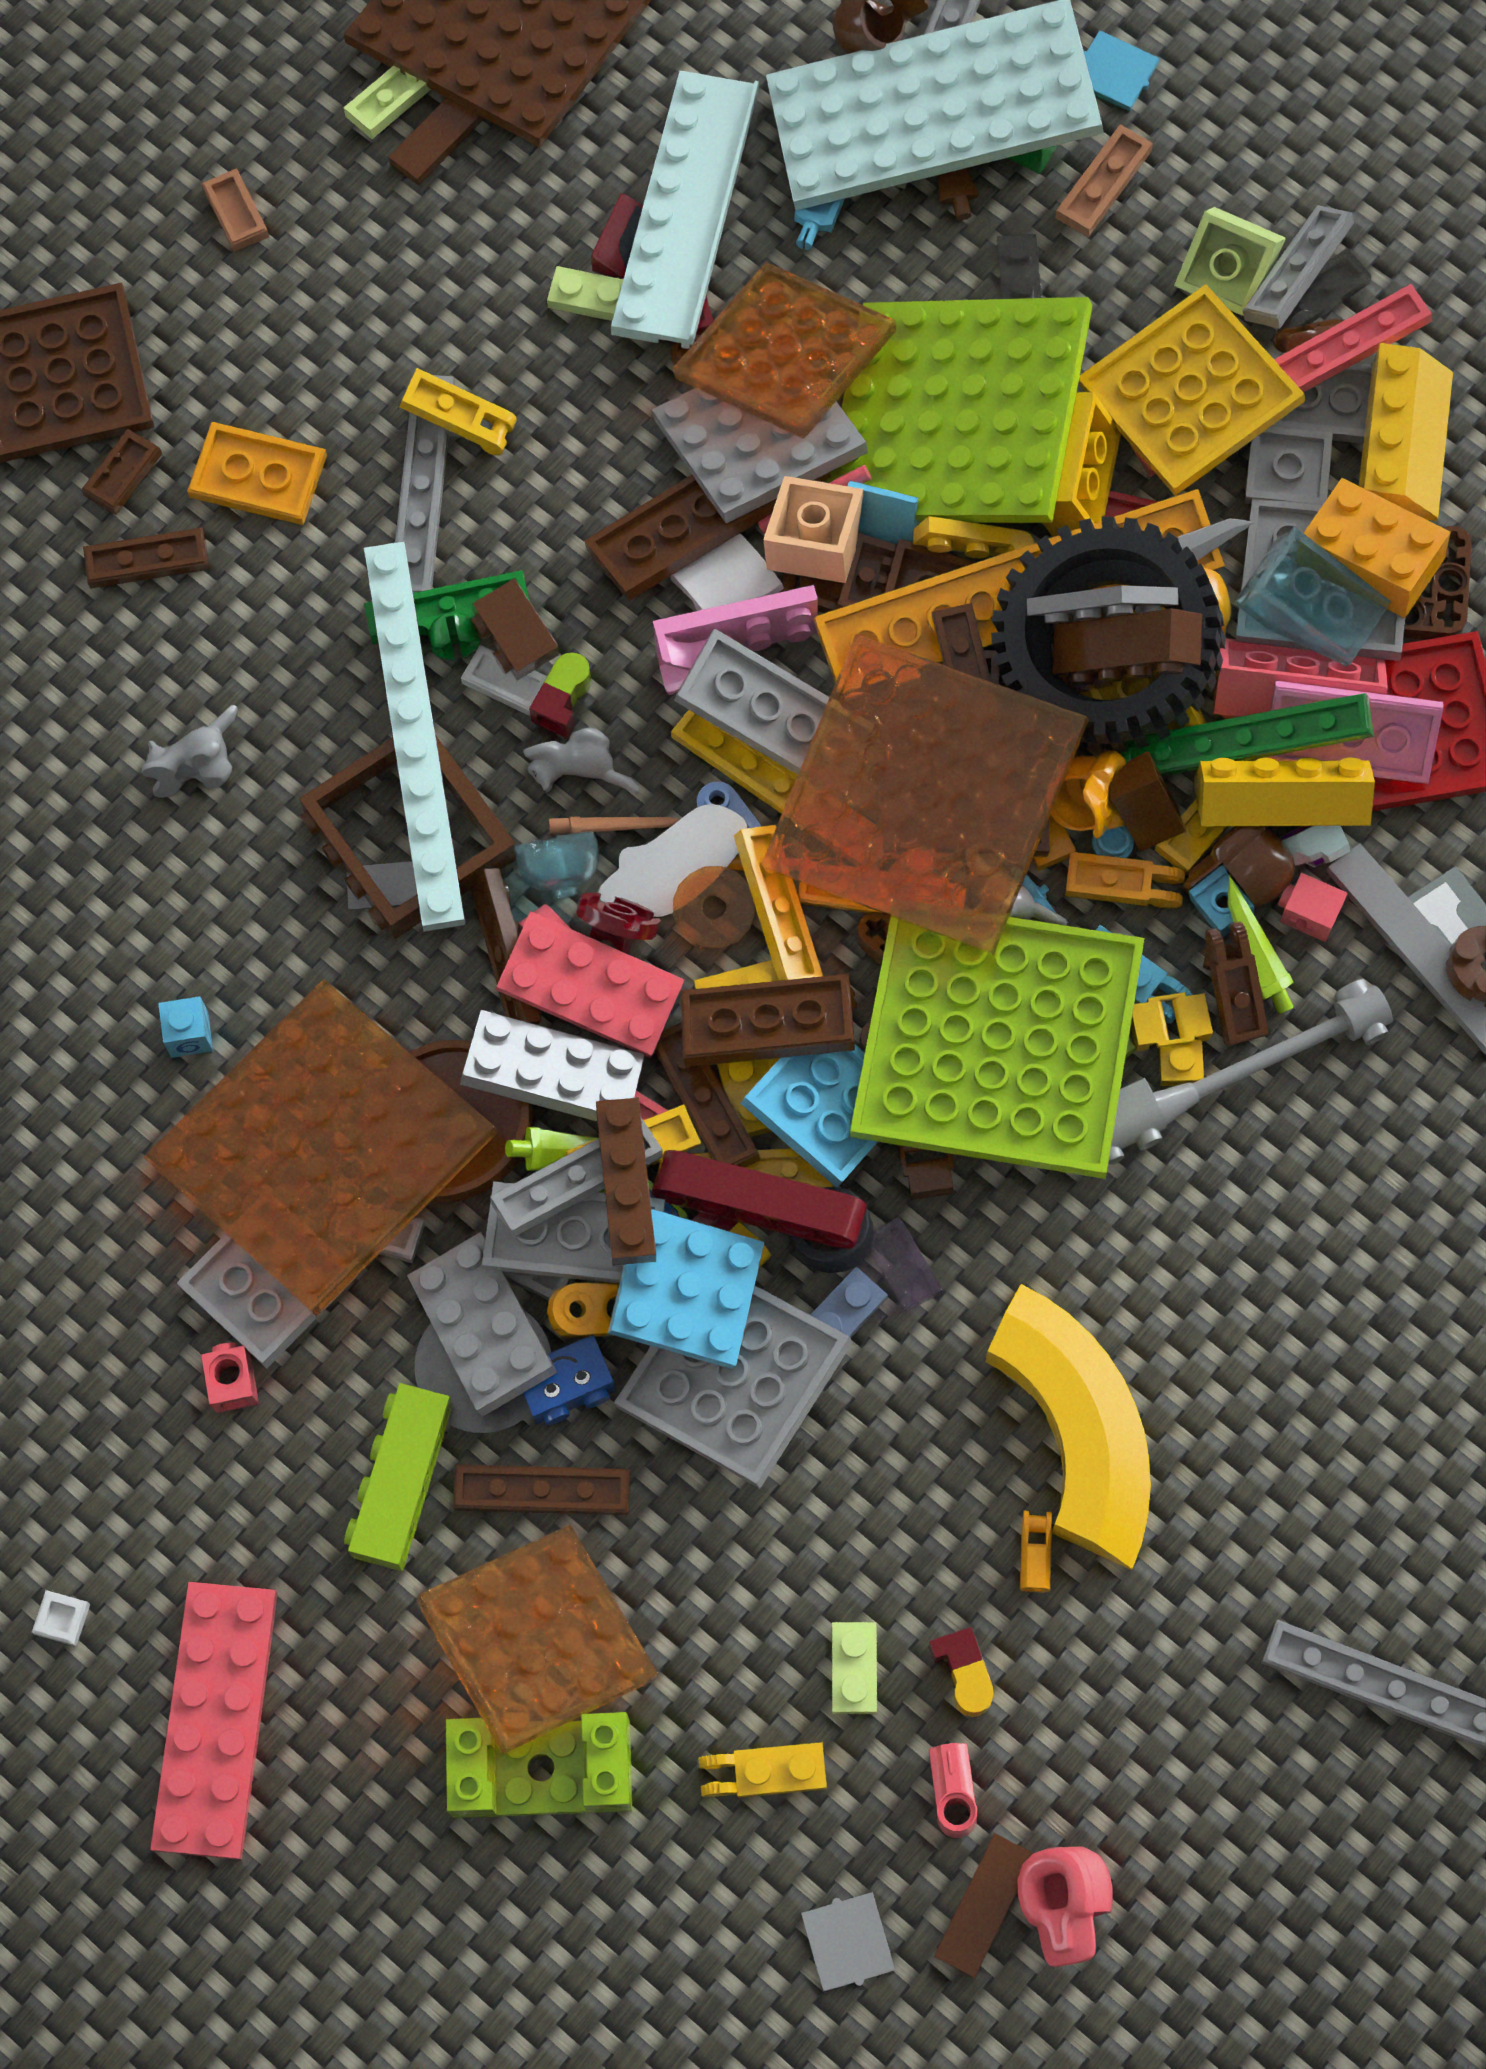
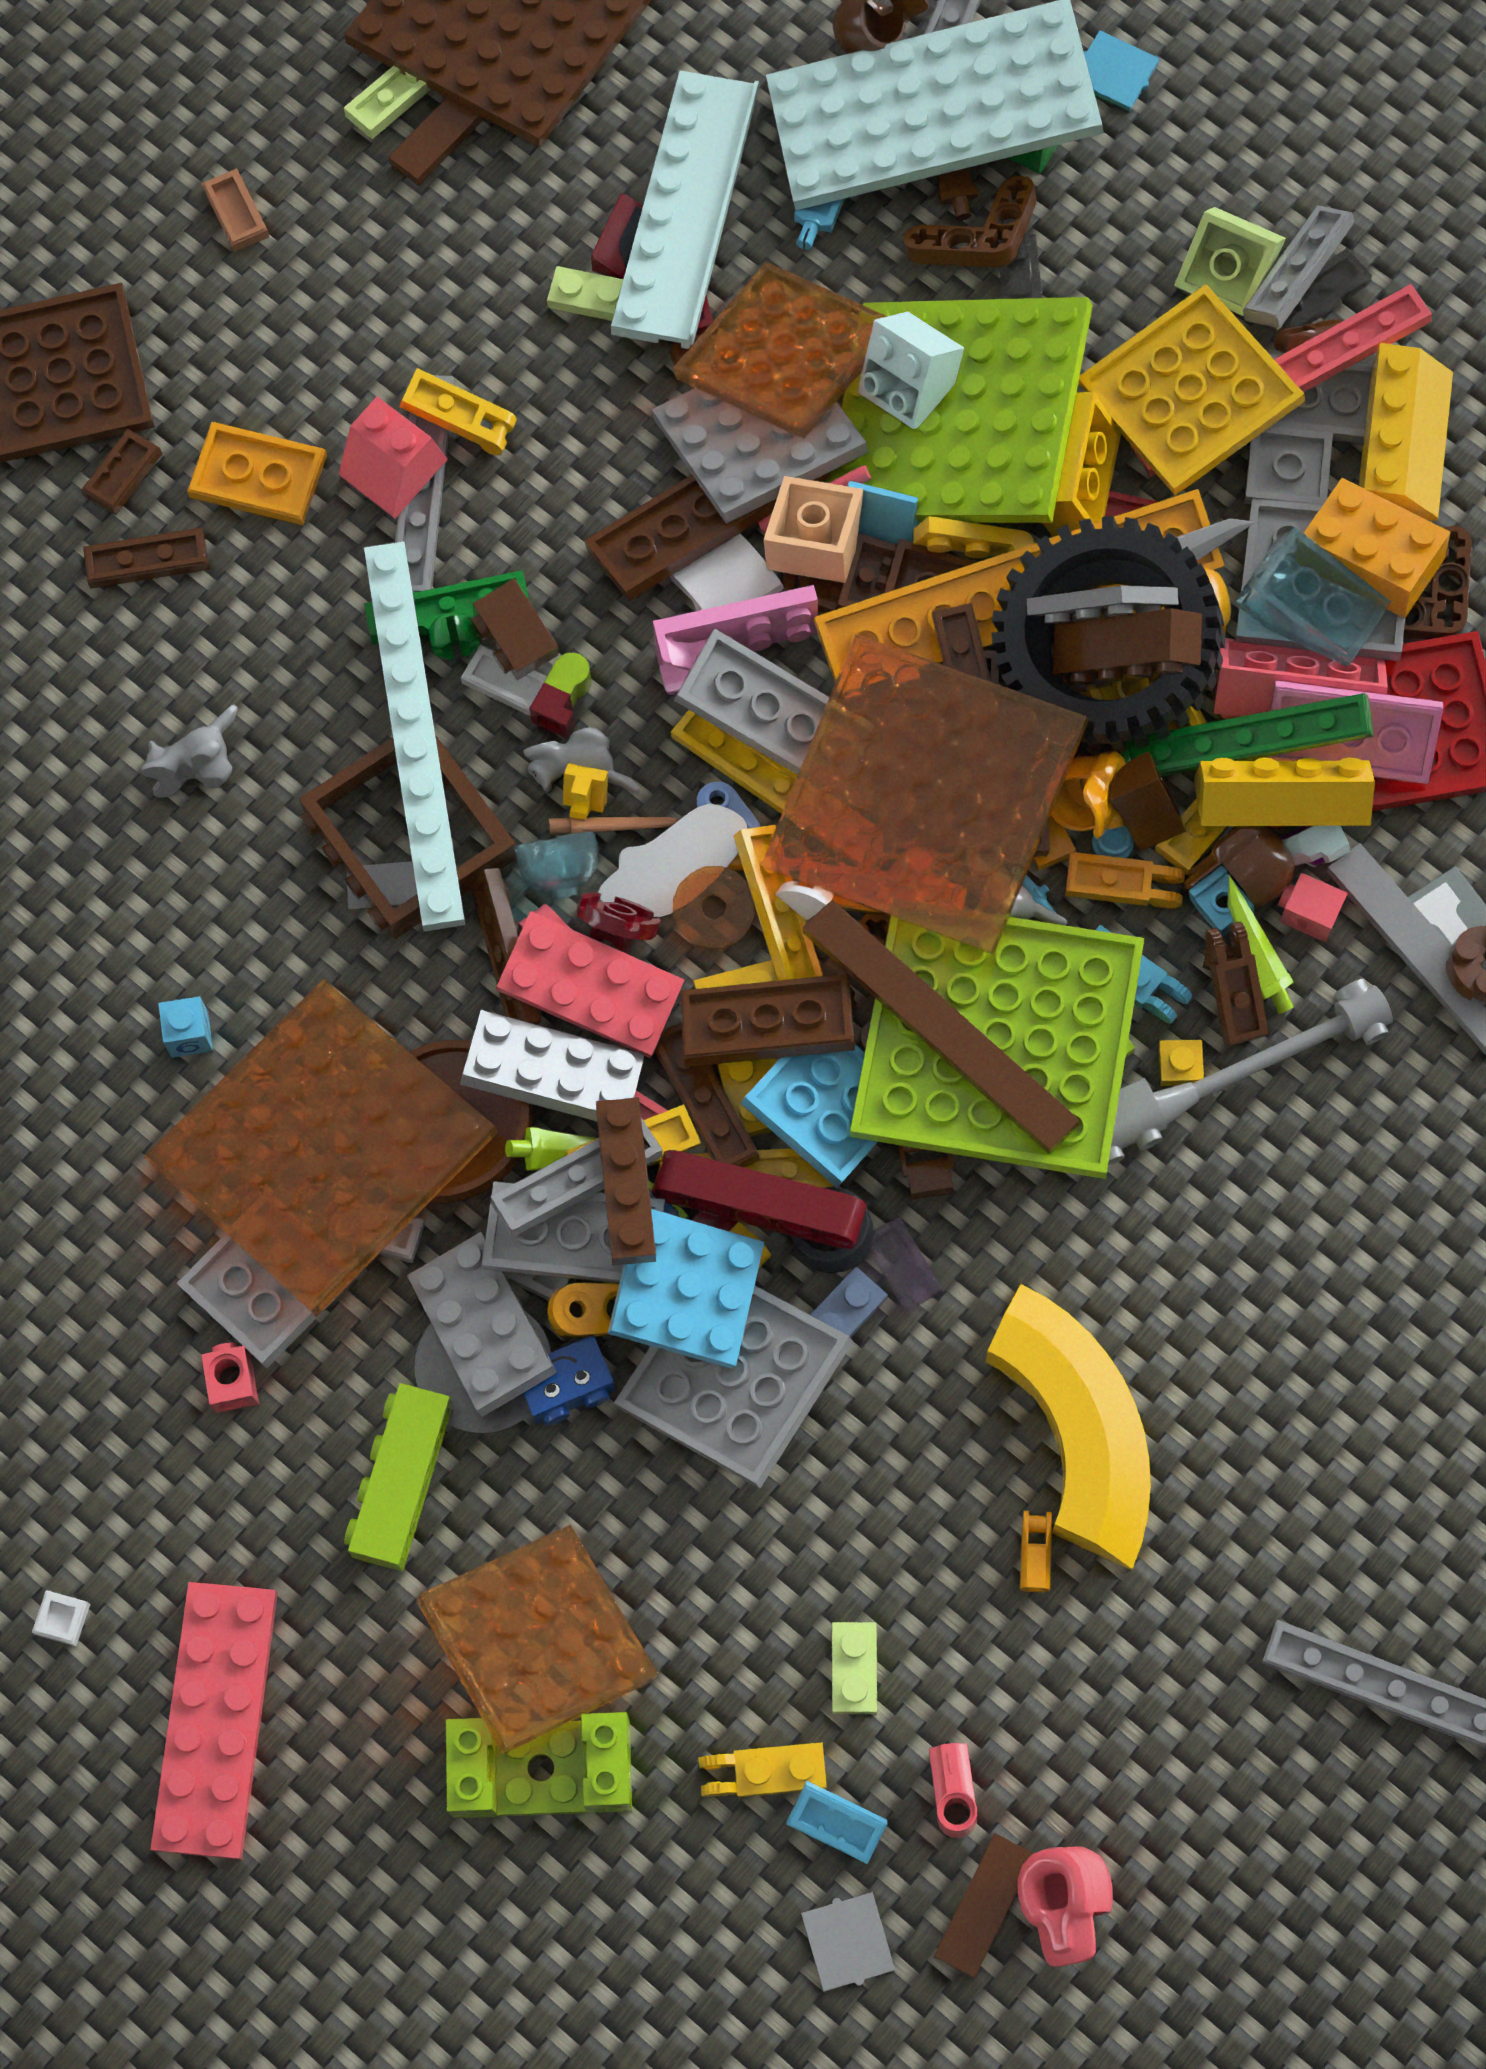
reddish brown tile [453,1464,630,1515] -> none
leg [928,1627,994,1717] -> none
nougat plate [1055,124,1153,237] -> none
yellow piece [1130,992,1213,1052] -> none
none -> coral slope [338,396,448,519]
none -> yellow tile [563,763,608,820]
none -> white tile [775,881,834,920]
none -> medium azure plate [786,1780,887,1864]
none -> reddish brown tile [803,900,1080,1154]
none -> light aqua slope [857,312,964,429]
none -> reddish brown beam [903,176,1037,268]

